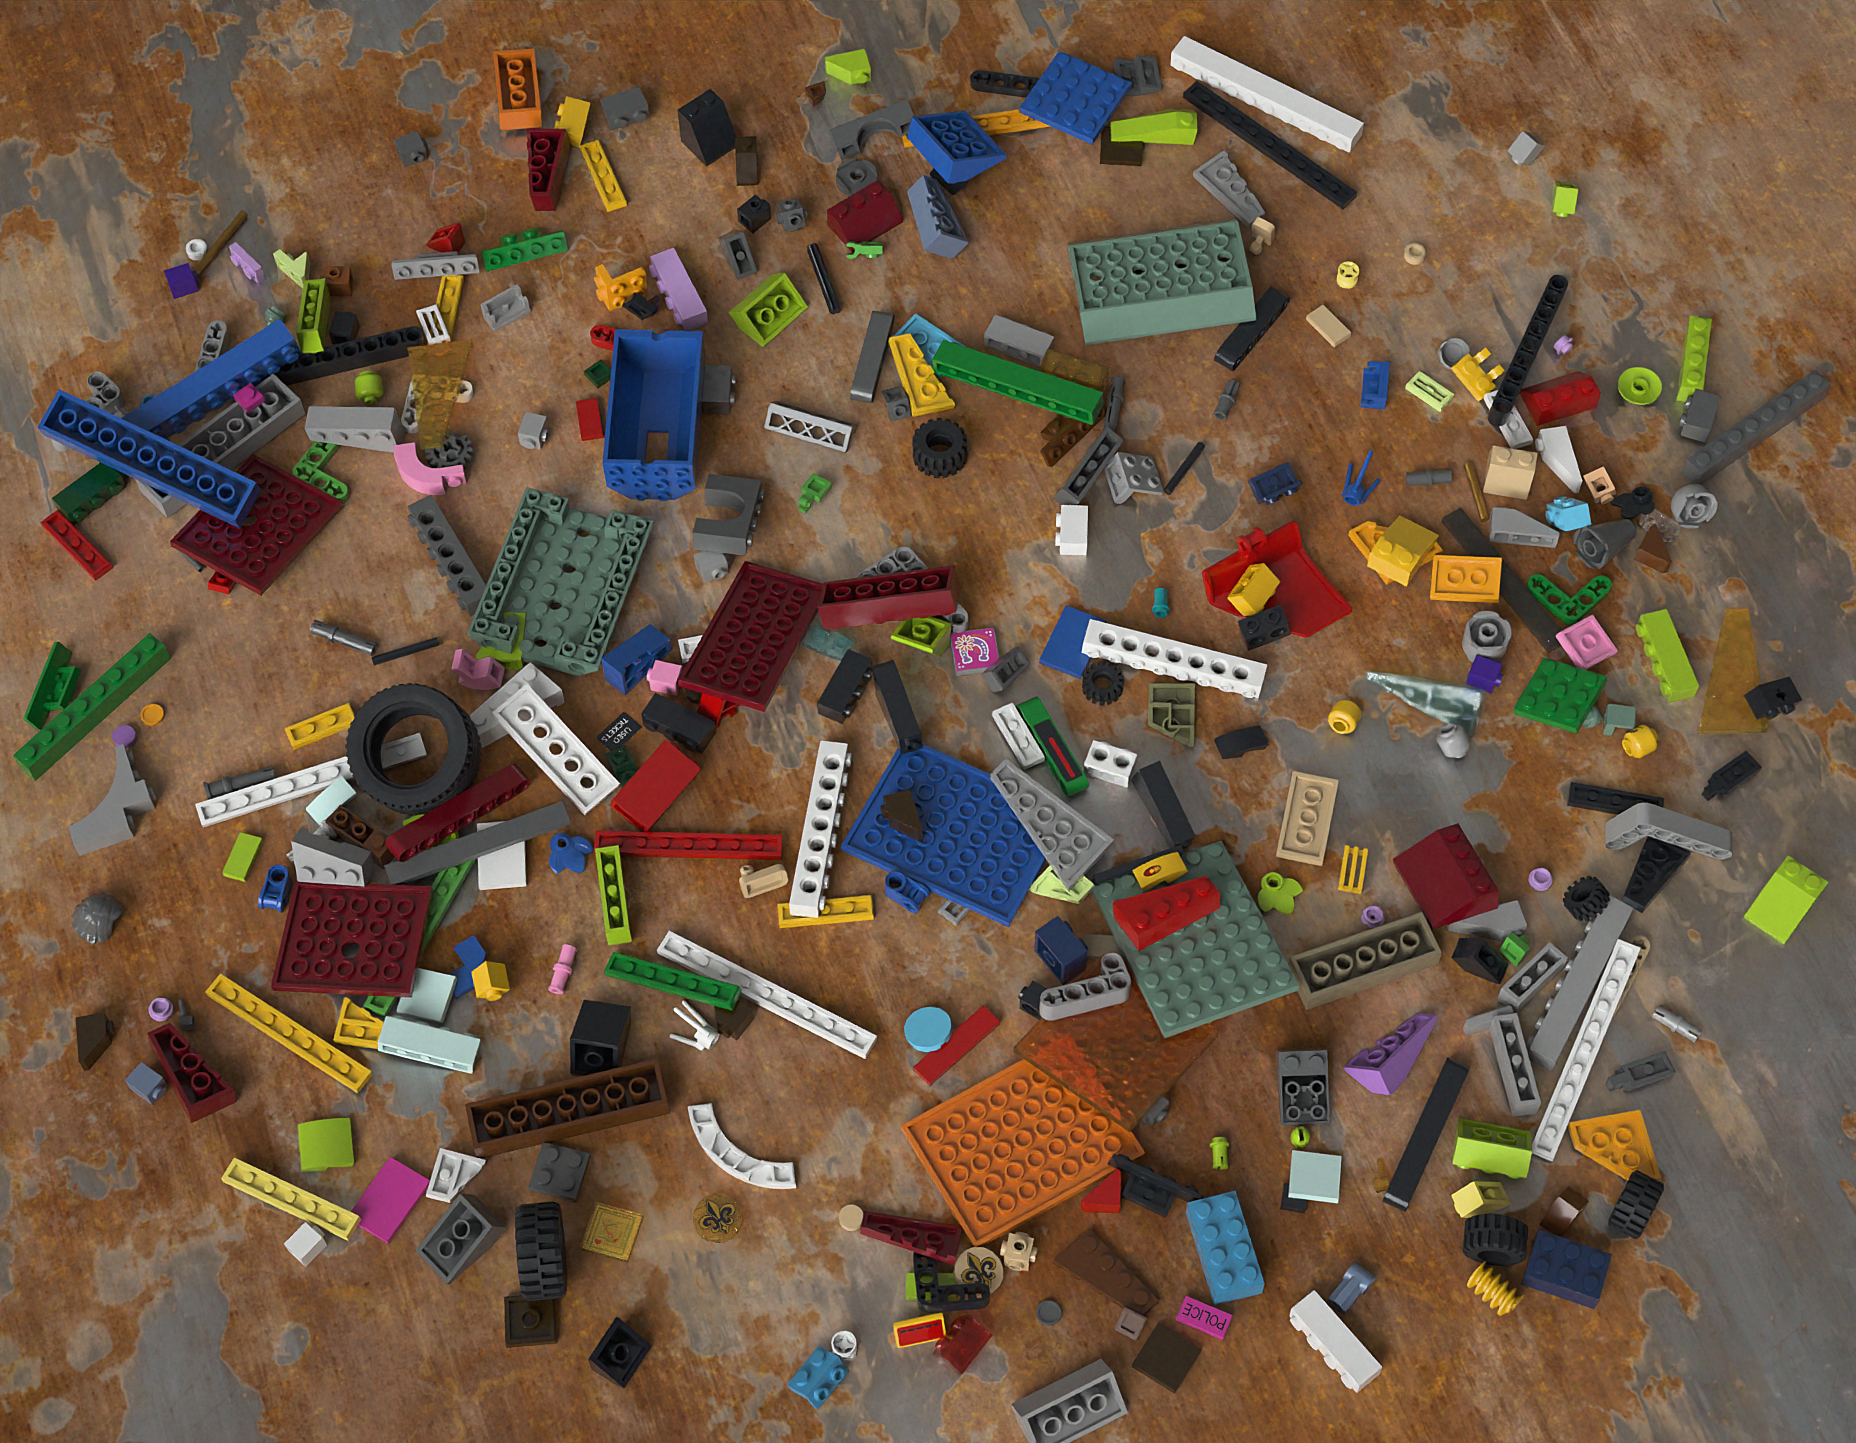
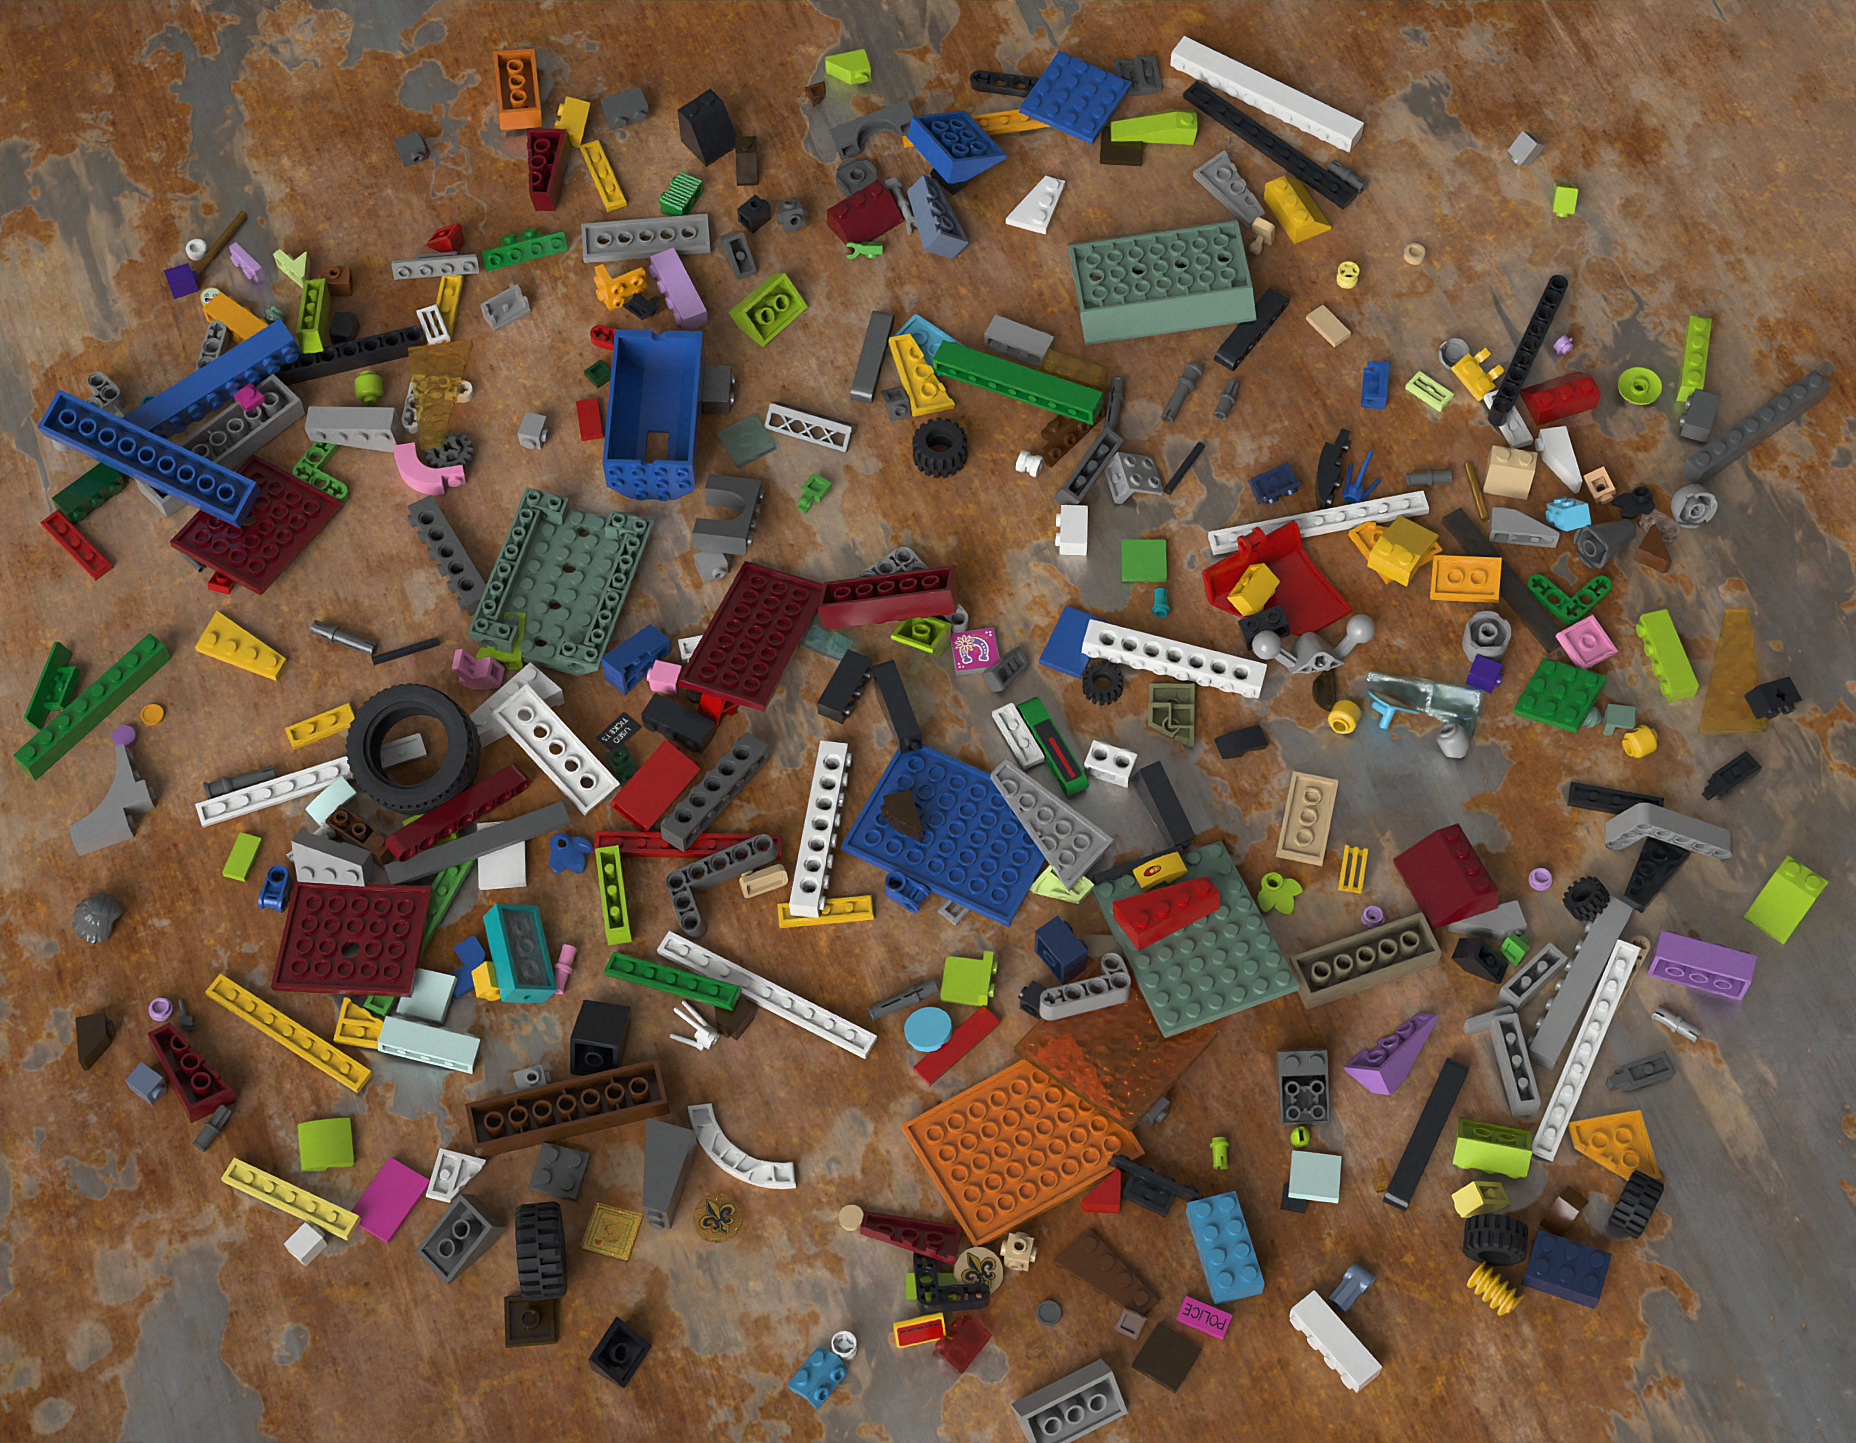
black axle [807,243,841,315] -> none
none -> dark grey axle [192,1105,232,1152]
none -> yellow wing [195,611,287,681]
none -> light aqua tile [200,287,220,307]
none -> light orange brick [203,292,269,344]
none -> brick [483,903,557,1004]
none -> light grey brick [513,1064,552,1091]
none -> light grey plate [581,214,711,263]
none -> dark grey slope [643,1118,698,1230]
none -> green brick [659,171,704,217]
none -> dark grey brick [661,732,770,852]
none -> dark grey beam [665,834,778,939]
none -> clear light blue tile [717,414,776,468]
none -> dark grey pin [867,979,939,1022]
none -> light grey piece [883,177,918,235]
none -> lime bracket [940,951,998,1007]
none -> white wing [1006,176,1065,234]
none -> white wheel [1016,450,1044,478]
none -> bright green tile [1121,539,1167,582]
none -> dark grey pin [1160,363,1204,424]
none -> white plate [1208,490,1429,555]
none -> light grey piece [1252,614,1376,674]
none -> yellow slope [1263,176,1331,244]
none -> dark brown tile [1312,669,1337,712]
none -> black slope [1315,428,1352,511]
none -> dark grey pin [1327,160,1368,194]
none -> medium azure shield [1368,688,1419,729]
none -> medium lavender brick [1647,930,1757,1001]

